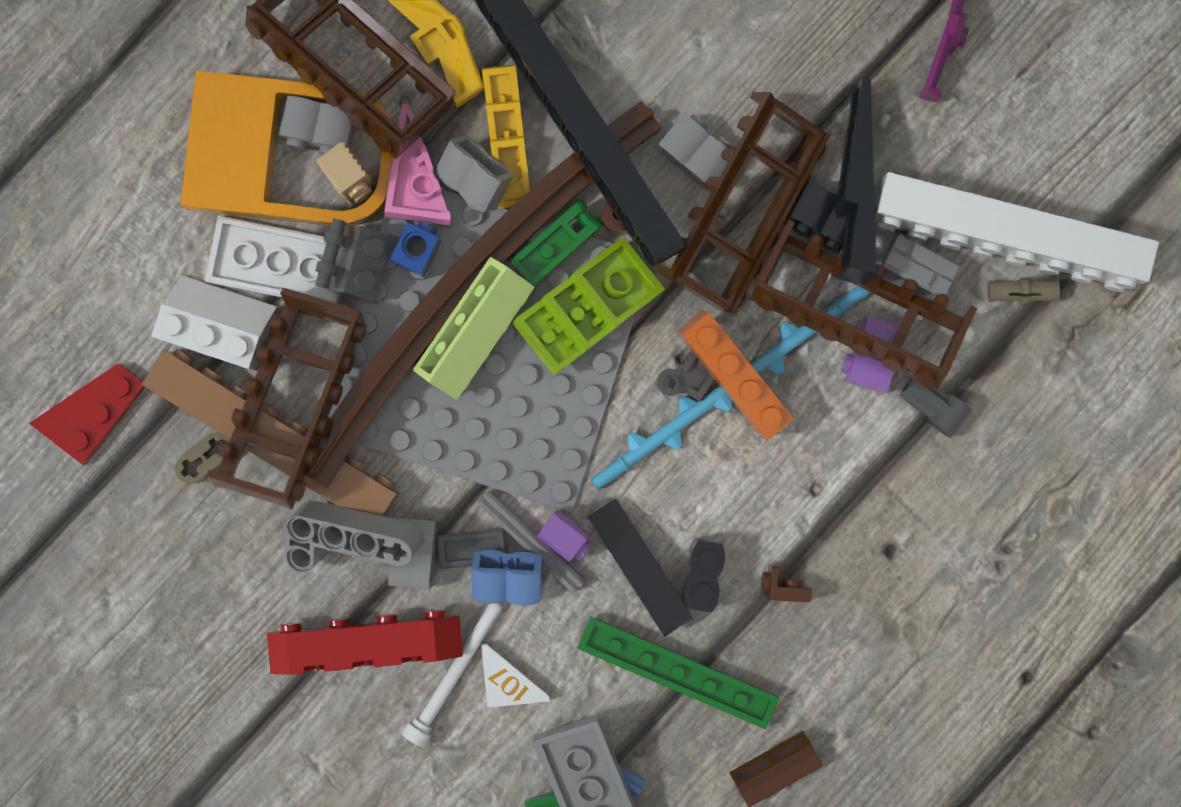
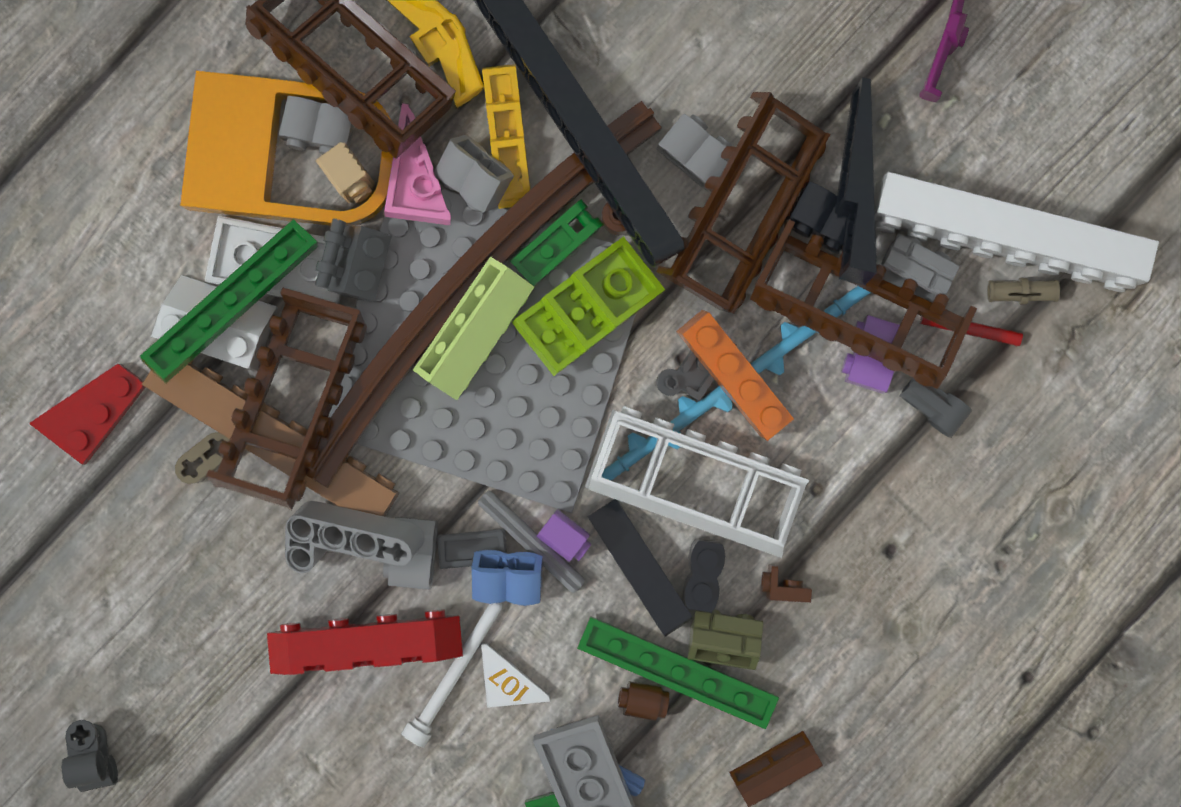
blue brick [390,221,442,278] -> none
none -> dark grey piece [61,720,118,792]
none -> green plate [139,219,318,384]
none -> white window [585,406,809,558]
none -> reddish brown brick [618,681,669,721]
none -> olive brick [687,609,763,670]
none -> red bar [920,316,1023,346]

